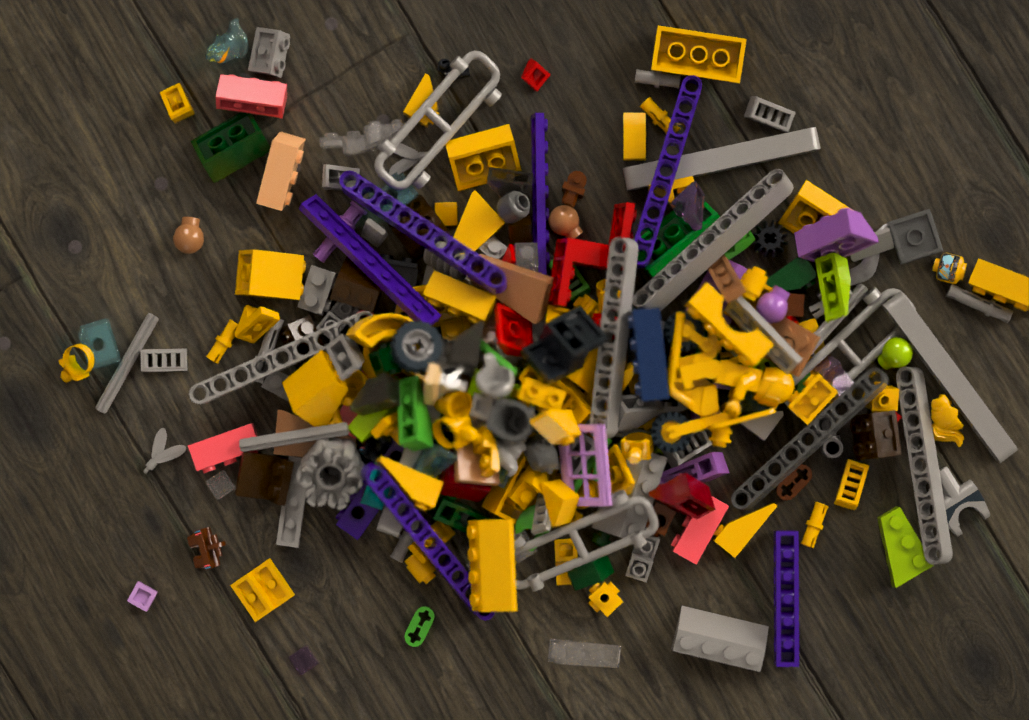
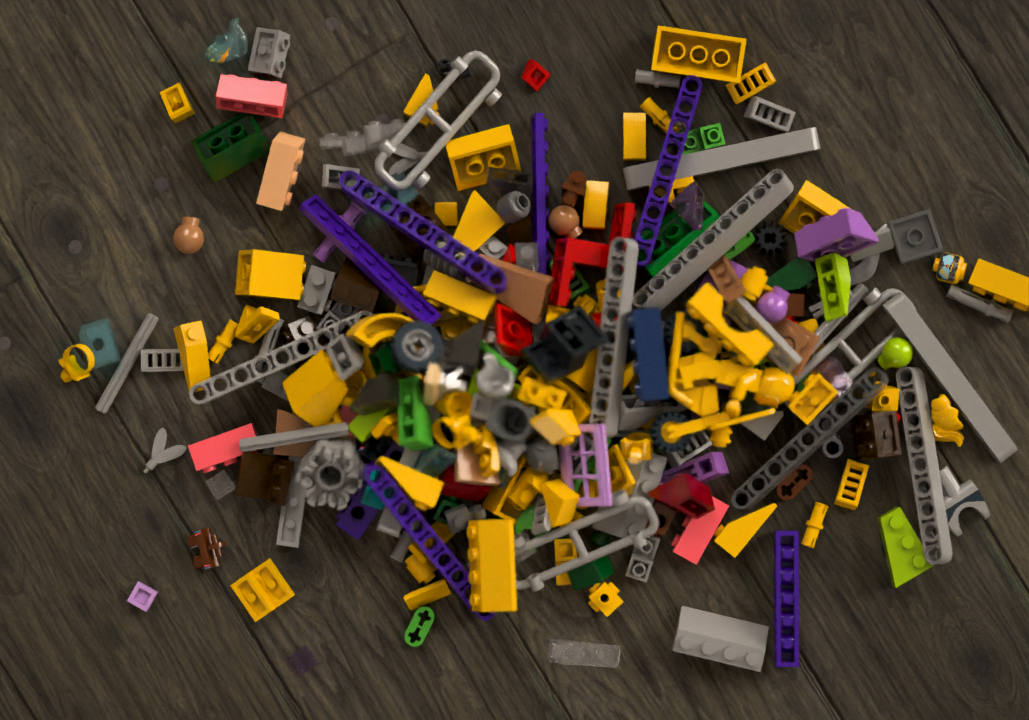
light grey slope [361,218,388,248] -> none
none -> yellow slope [174,321,211,392]
none -> yellow slope [403,578,451,610]
none -> dark grey plate [443,504,487,534]
none -> yellow slope [583,181,609,230]
none -> bright green slope [677,123,726,155]
none -> yellow slope [725,62,776,105]

